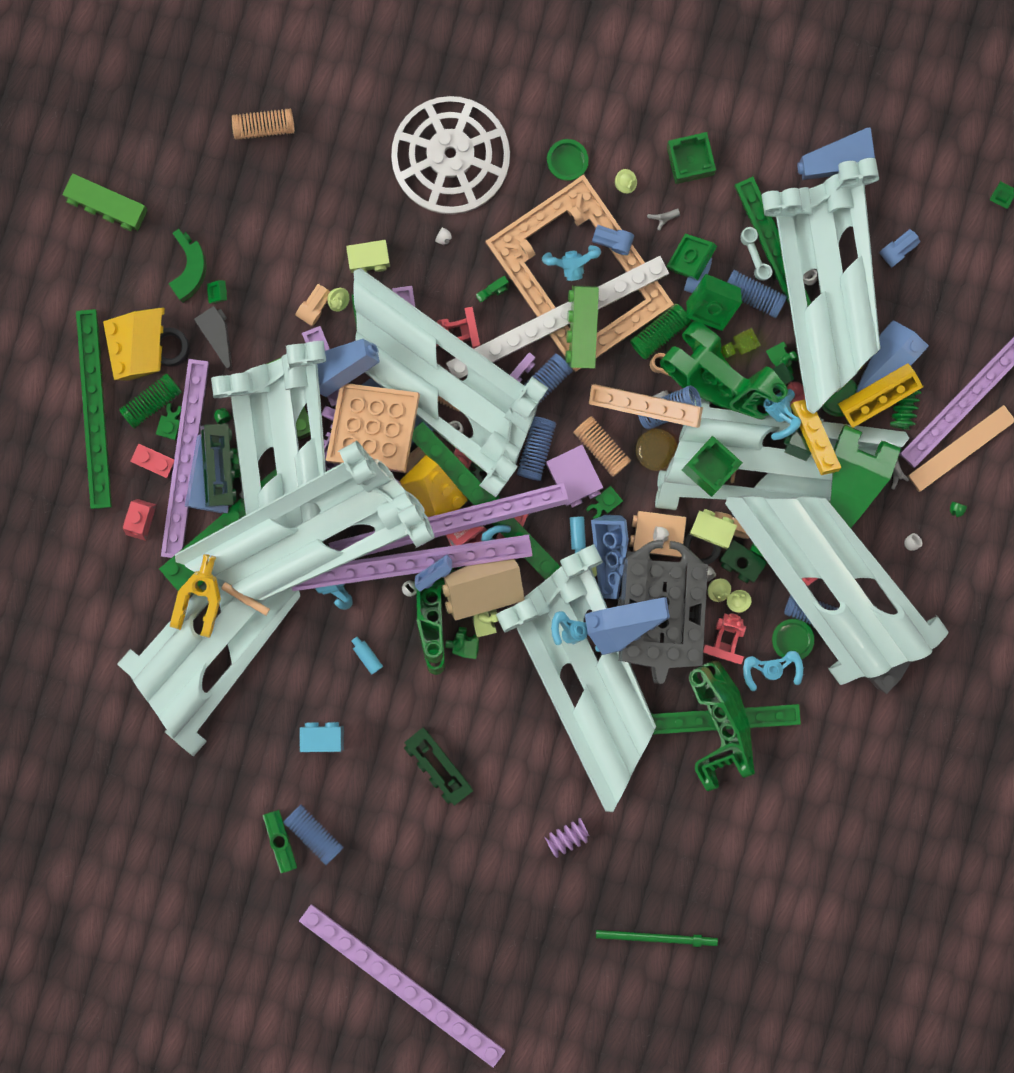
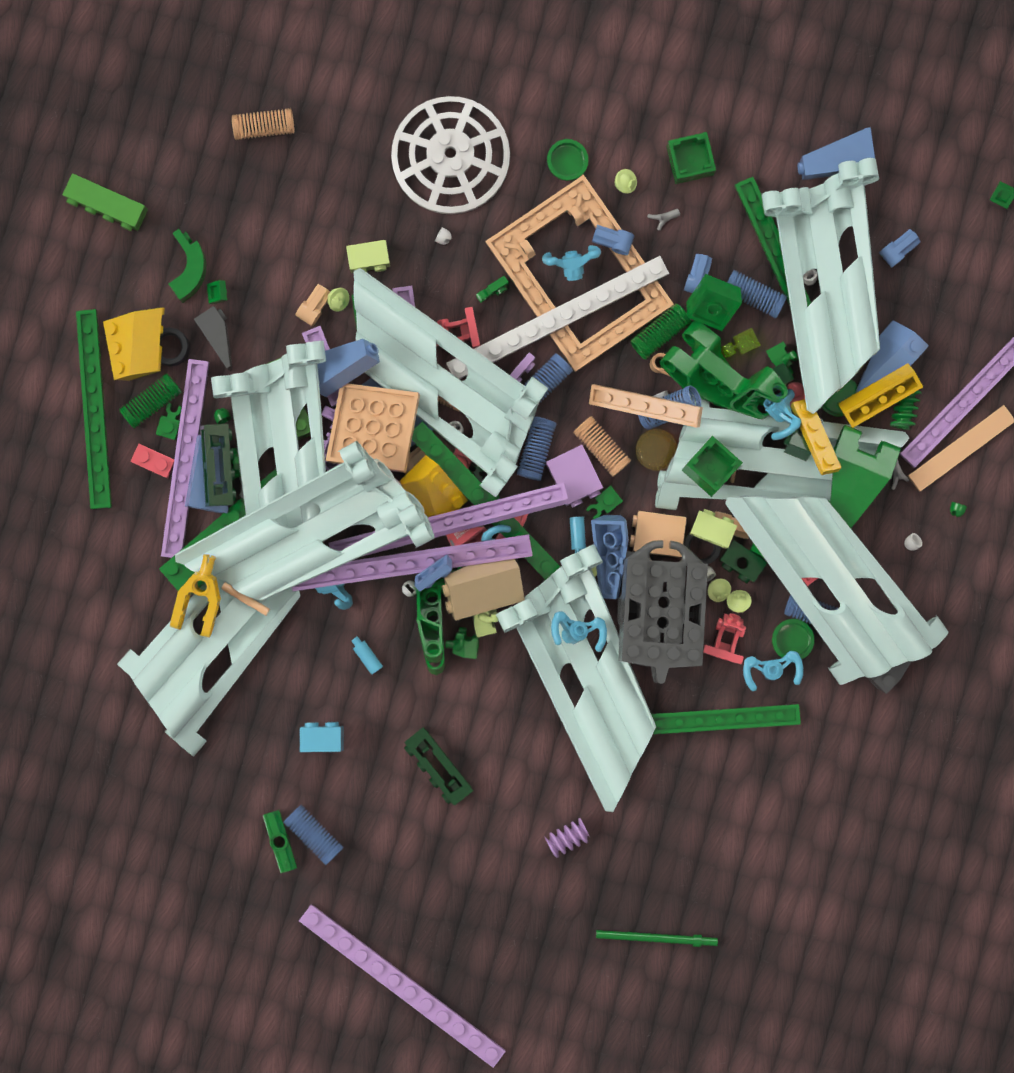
coral torso [123,499,157,541] -> none
bright green brick [565,286,599,368] -> none
medium blue wedge [585,597,670,655] -> none
white hinge [653,526,669,543] -> none
green tile [666,233,717,281] -> none
green piece [689,660,755,791] -> none
light aqua bar [740,227,772,281] -> none

